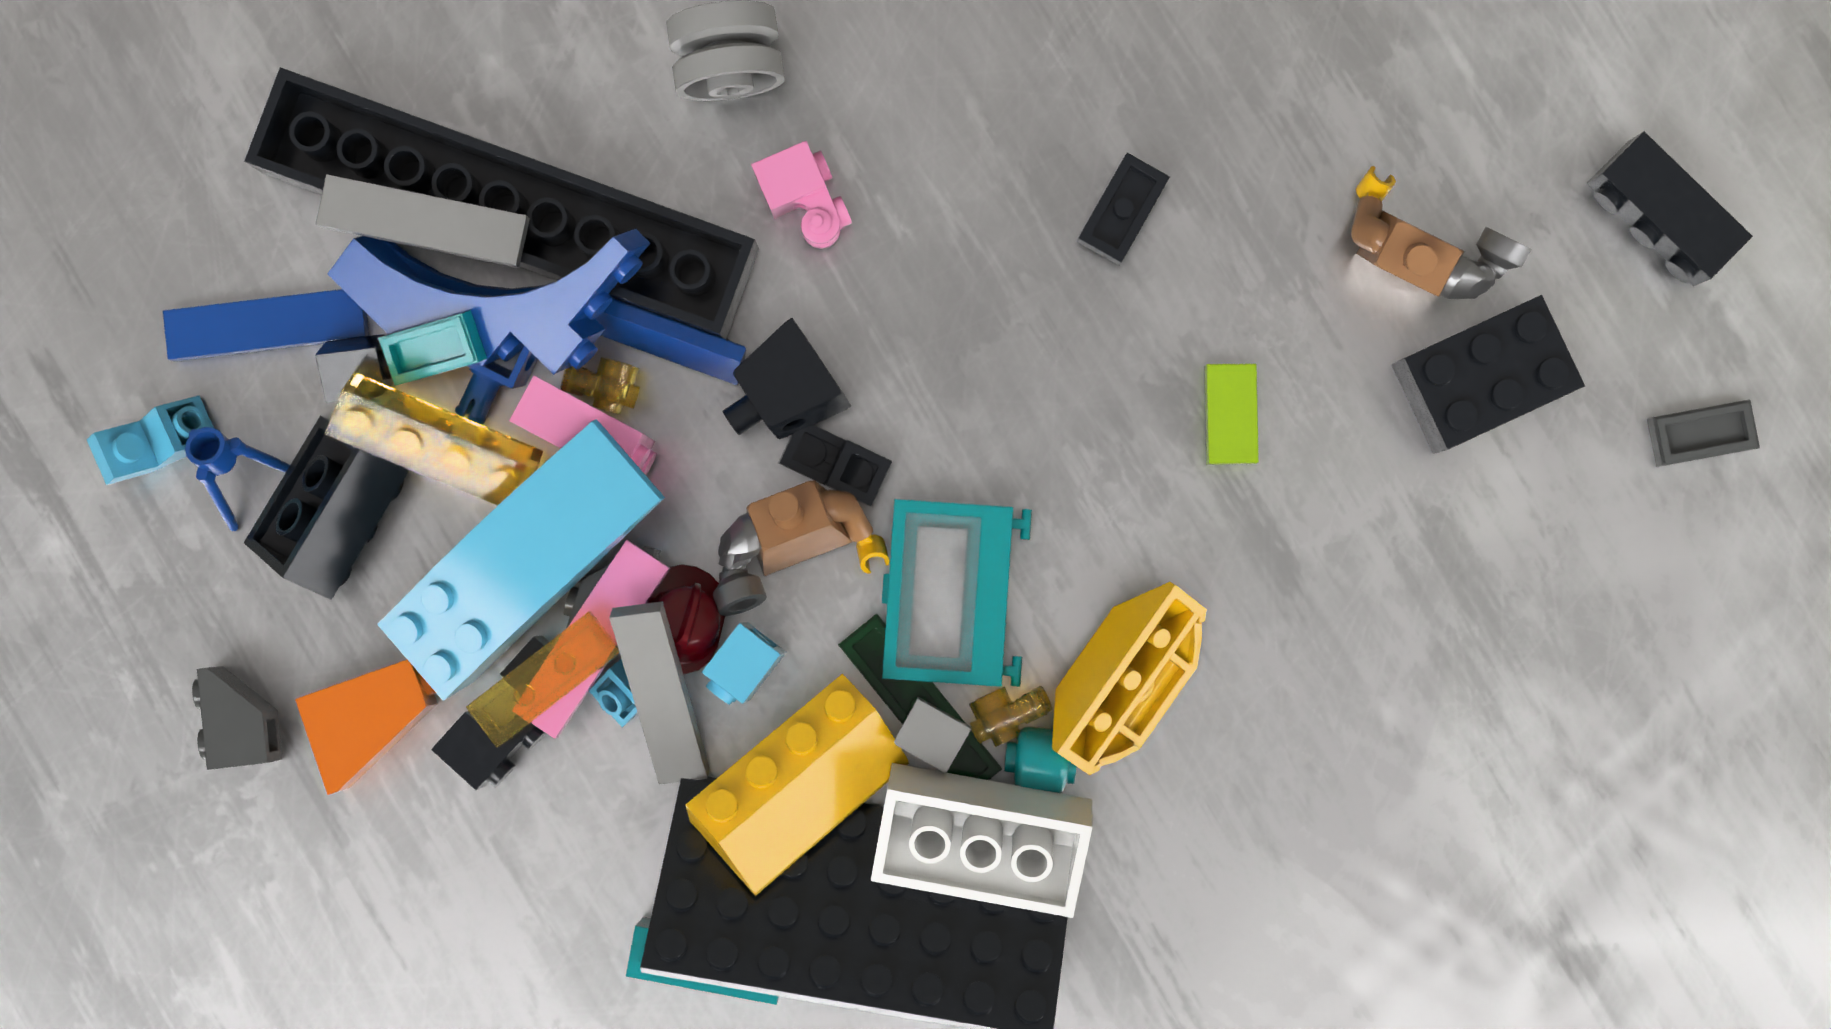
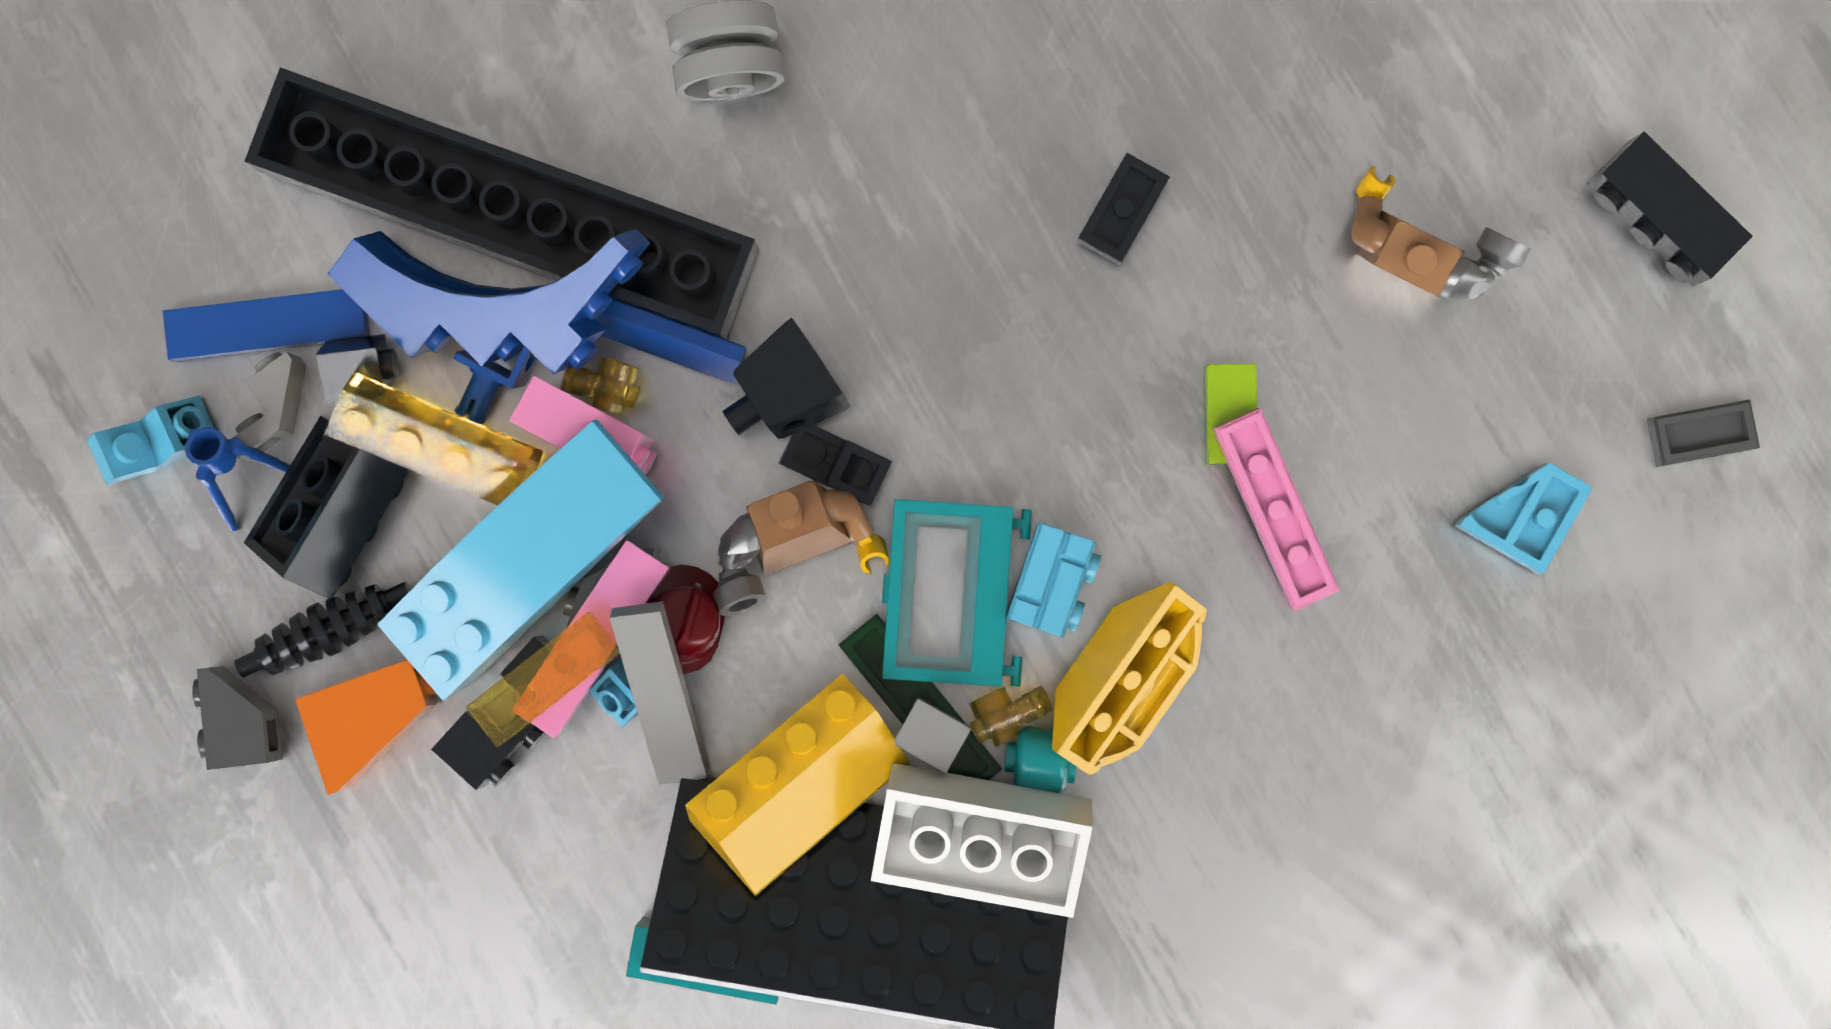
light grey tile [316,174,530,268] -> none
tile [378,310,487,386] -> none
medium azure brick [701,622,787,705] -> none
bright pink brick [751,141,852,249] -> none
black brick [1391,295,1585,454] -> none
none -> light grey slope [232,352,306,462]
none -> black piece [234,581,411,678]
none -> medium azure brick [1006,523,1101,638]
none -> bright pink tile [1212,408,1340,611]
none -> medium azure wing [1455,462,1593,574]

